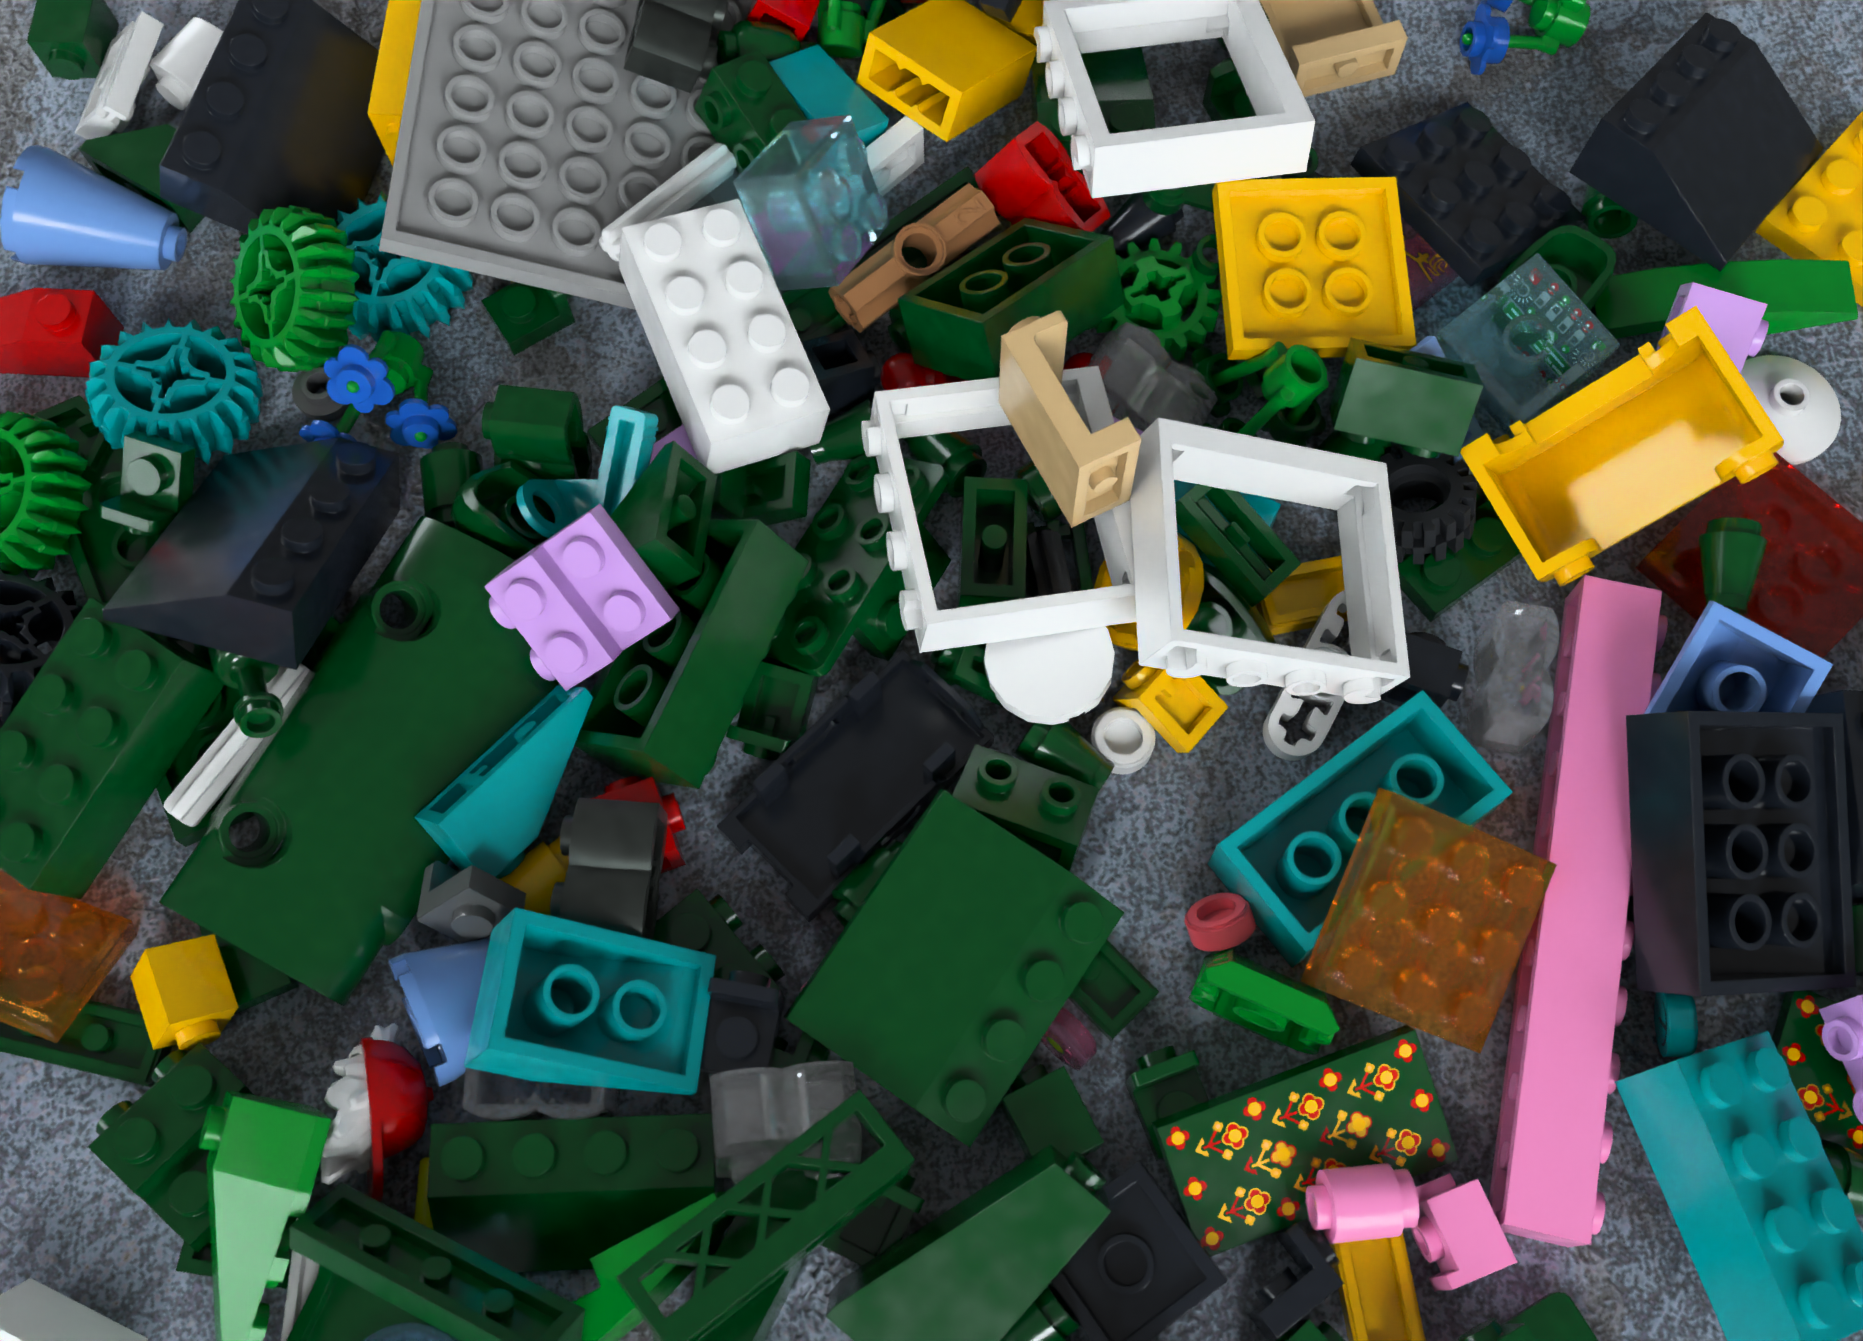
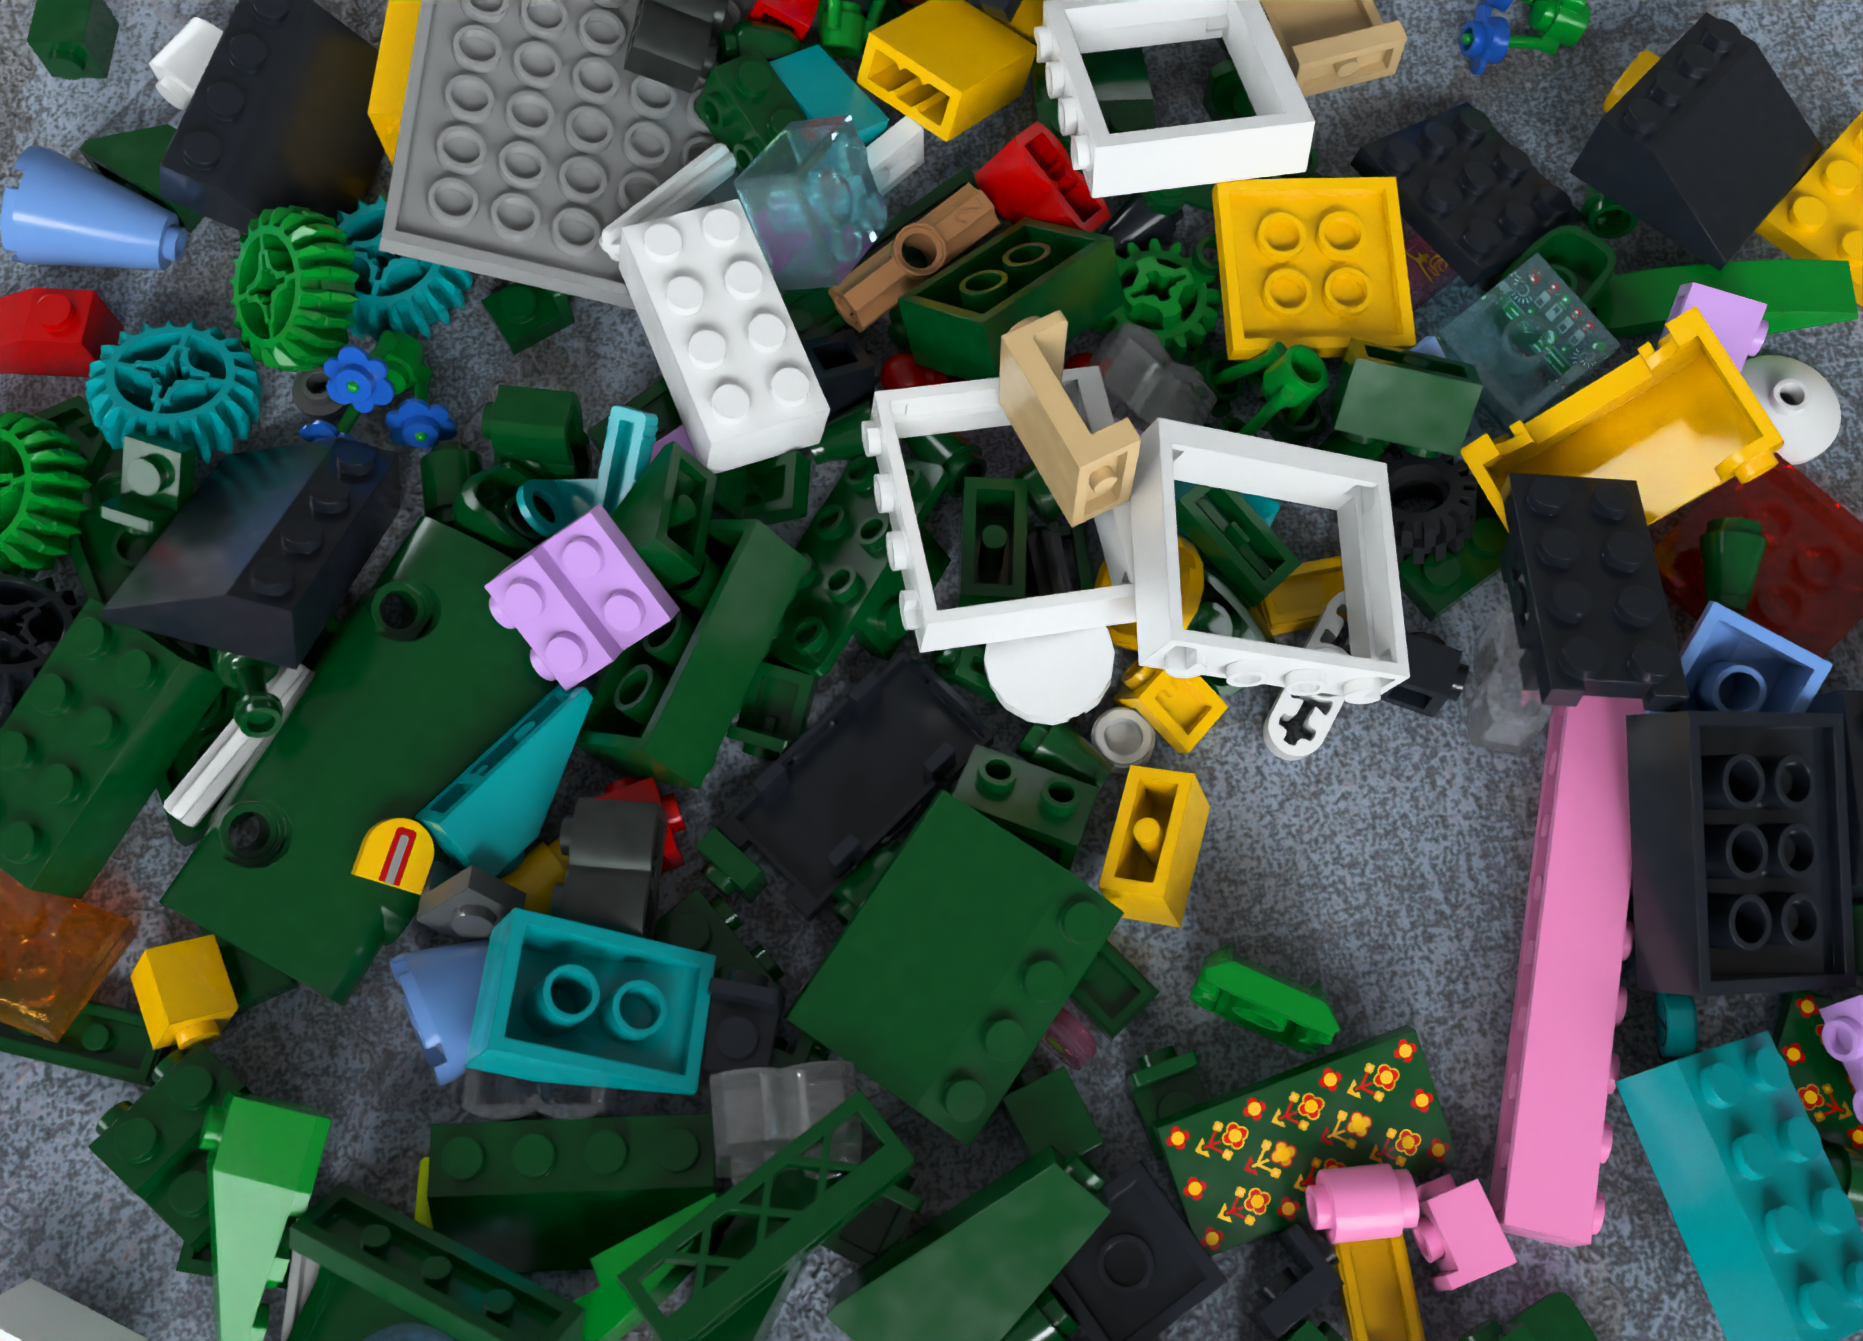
white plate [75,11,164,140] -> none
hair [321,1023,434,1202] -> none
coral tile [1184,893,1256,952] -> none
teal brick [1207,690,1513,968] -> none
clear orange plate [1300,788,1557,1054] -> none
none -> yellow tile [351,818,434,895]
none -> dark green plate [695,827,768,904]
none -> yellow brick [1098,765,1210,928]
none -> black piece [1499,473,1690,712]
none -> yellow tile [1603,49,1661,113]

